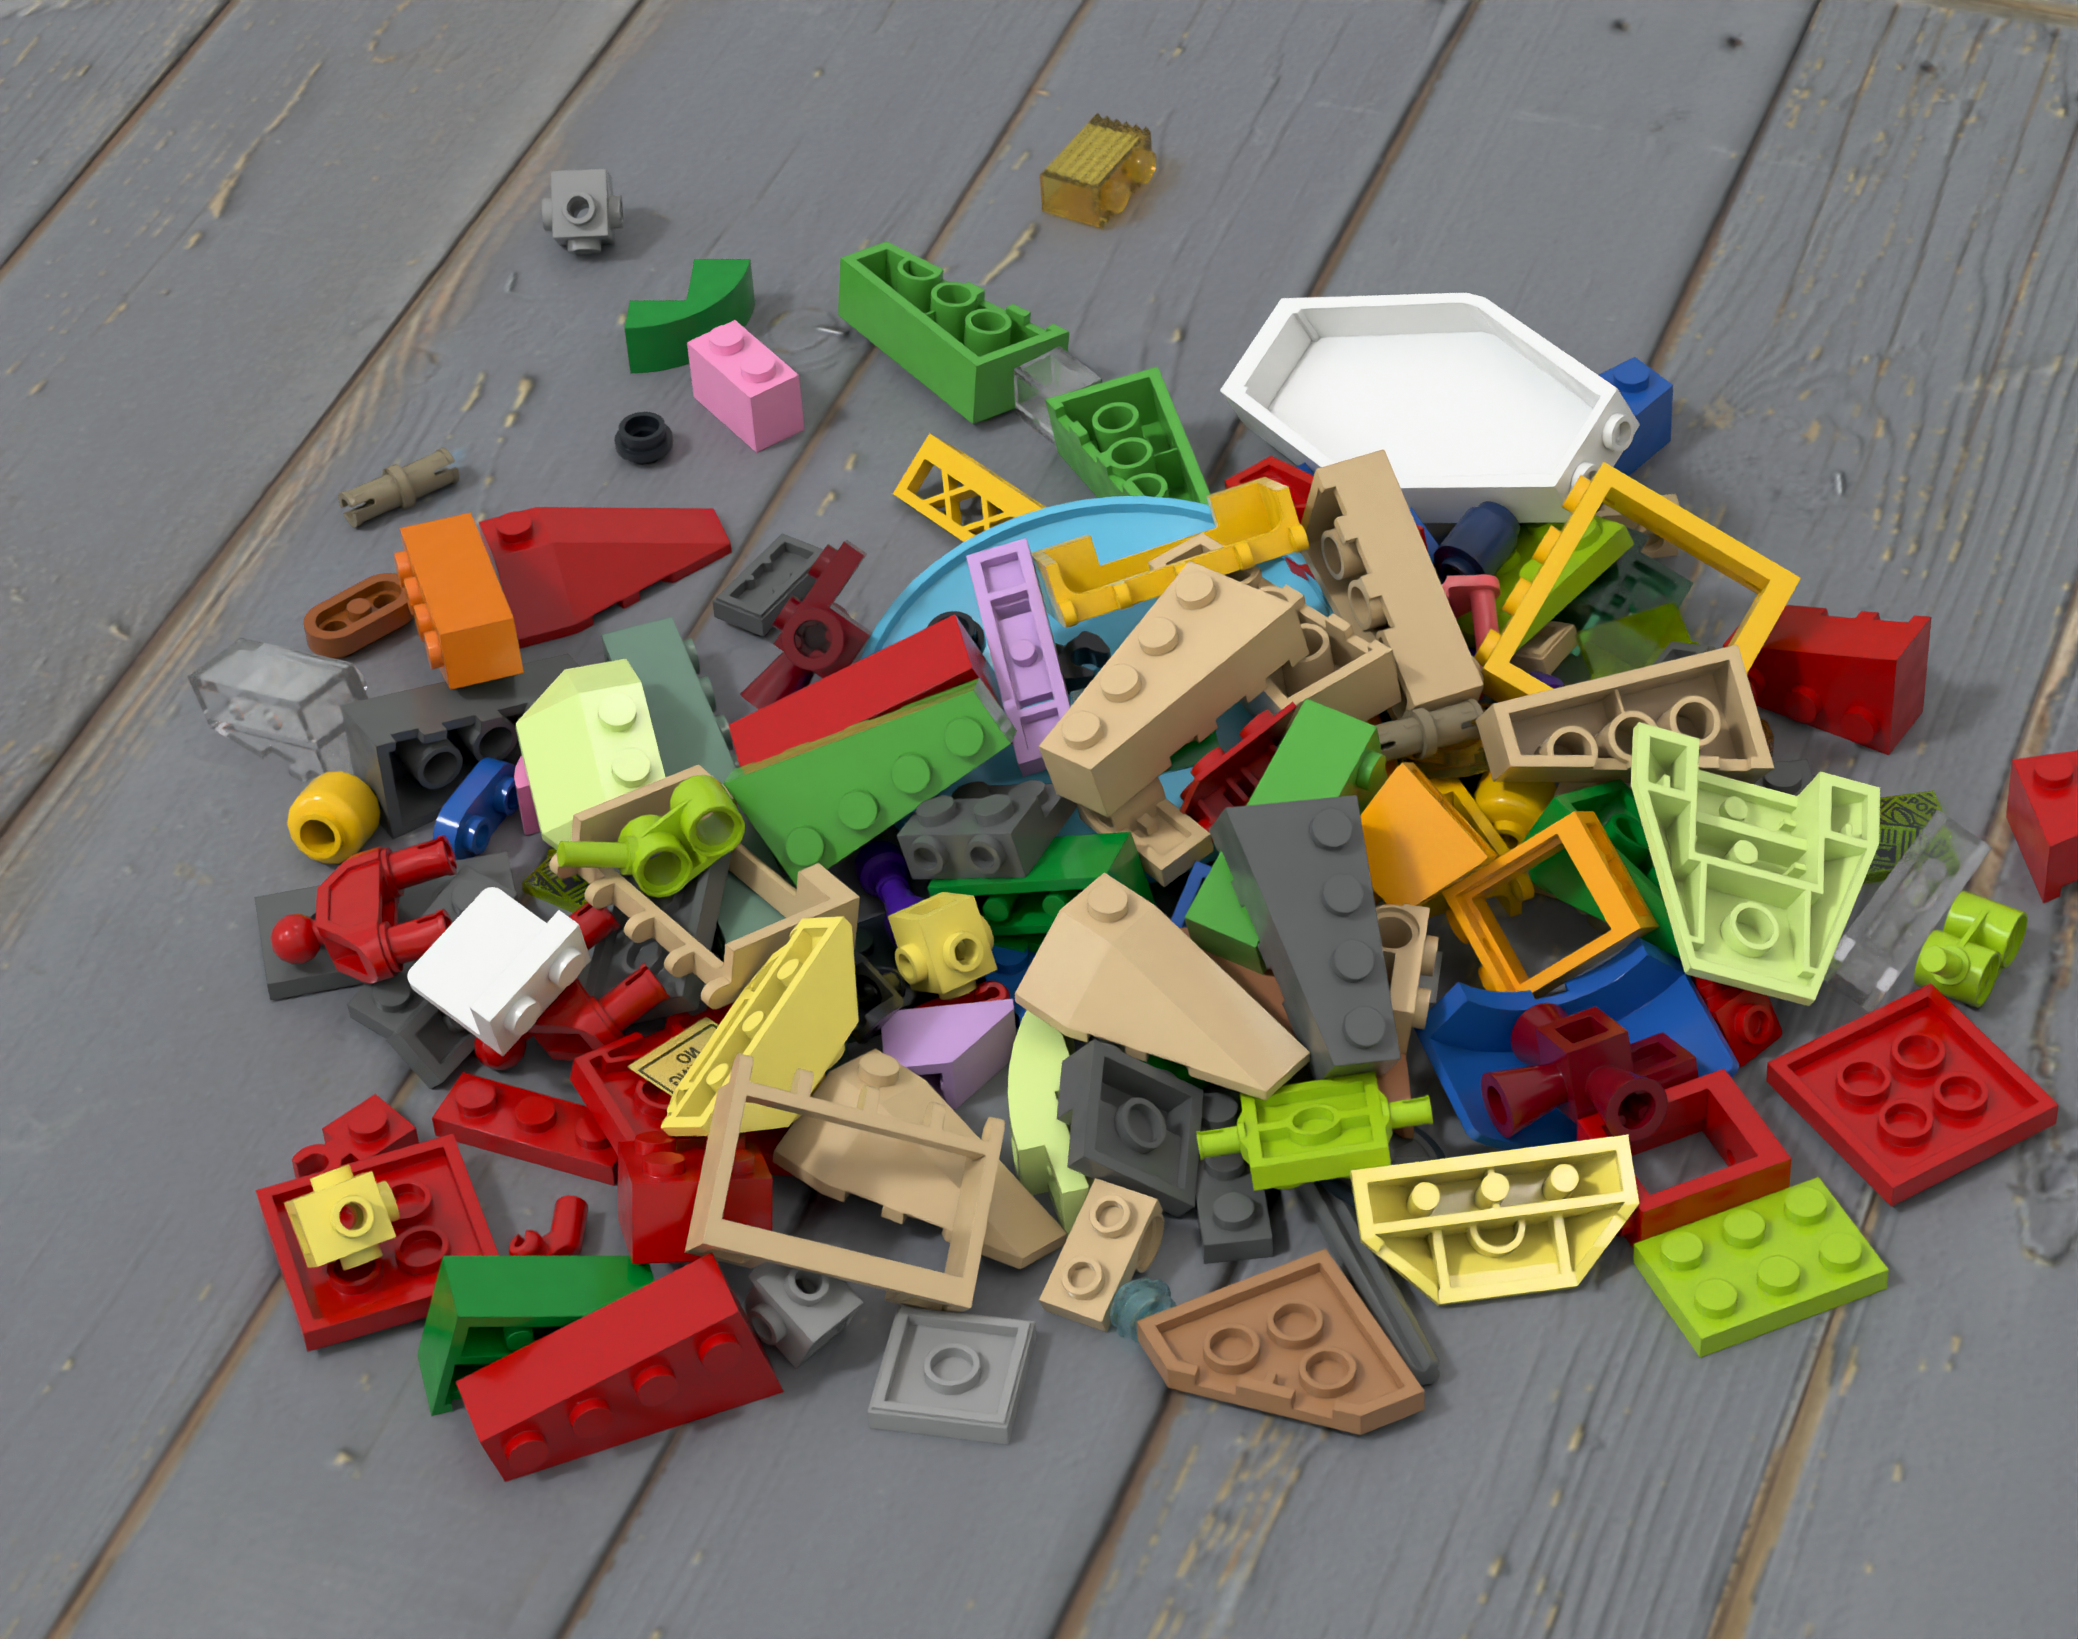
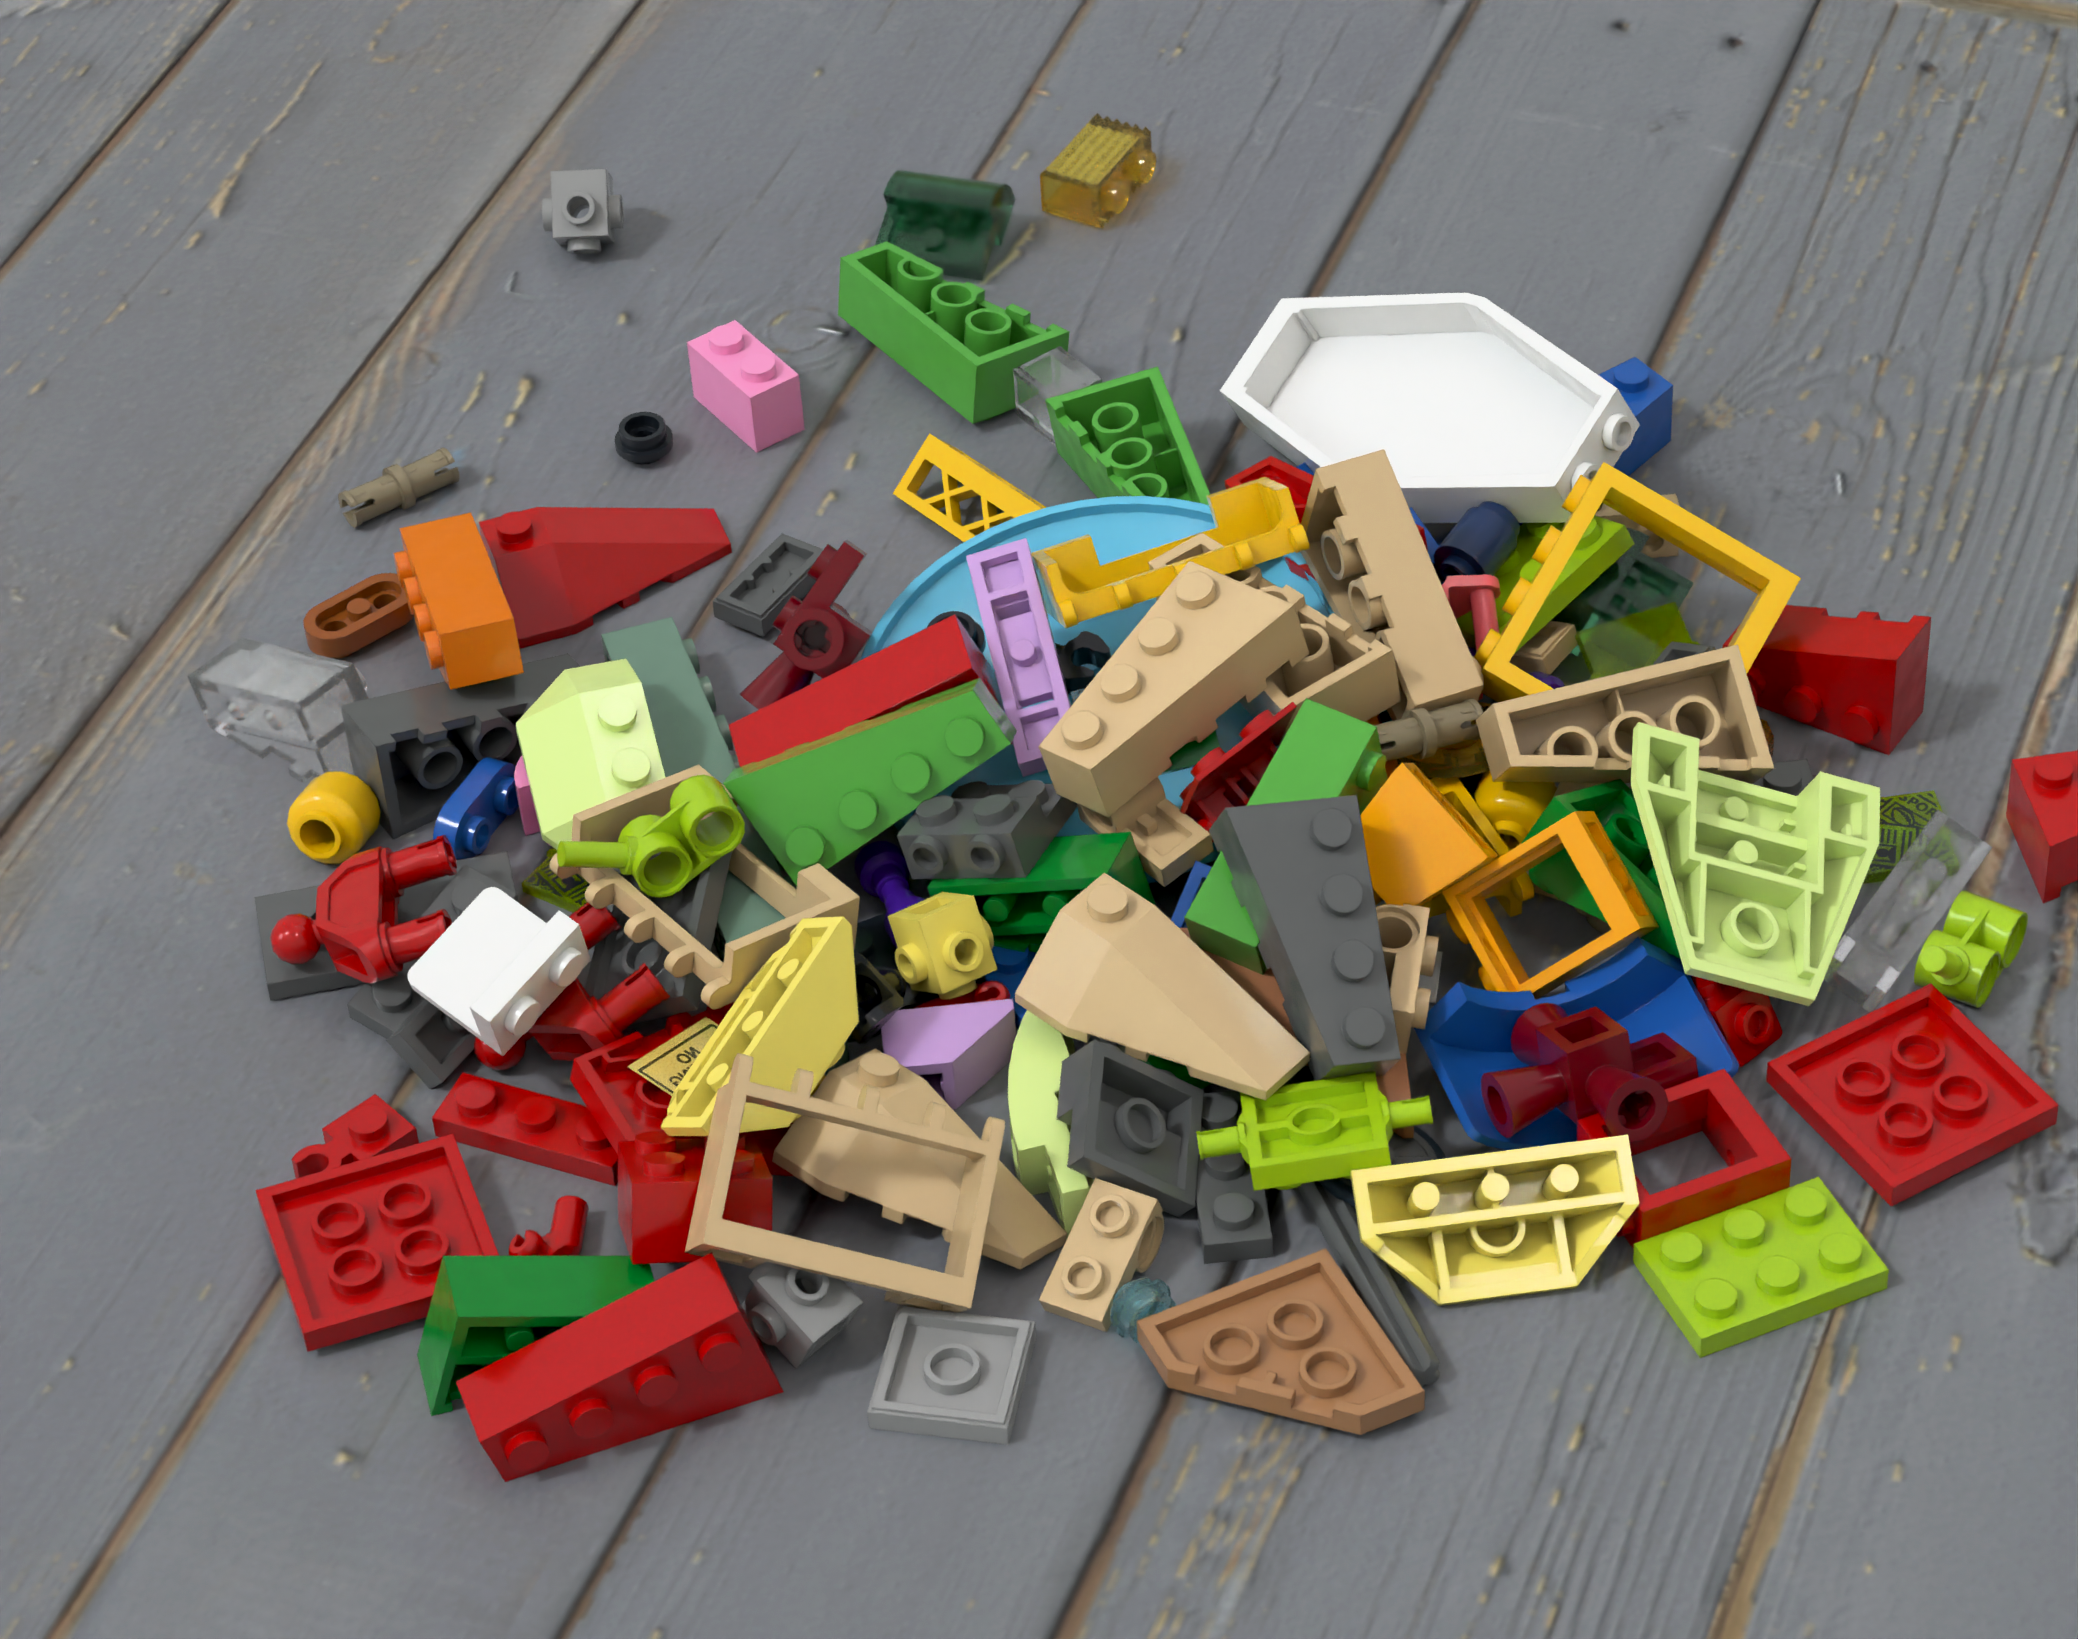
light yellow brick [284,1164,400,1270] -> none
green brick [624,259,755,374] -> none
none -> clear green brick [875,170,1016,280]

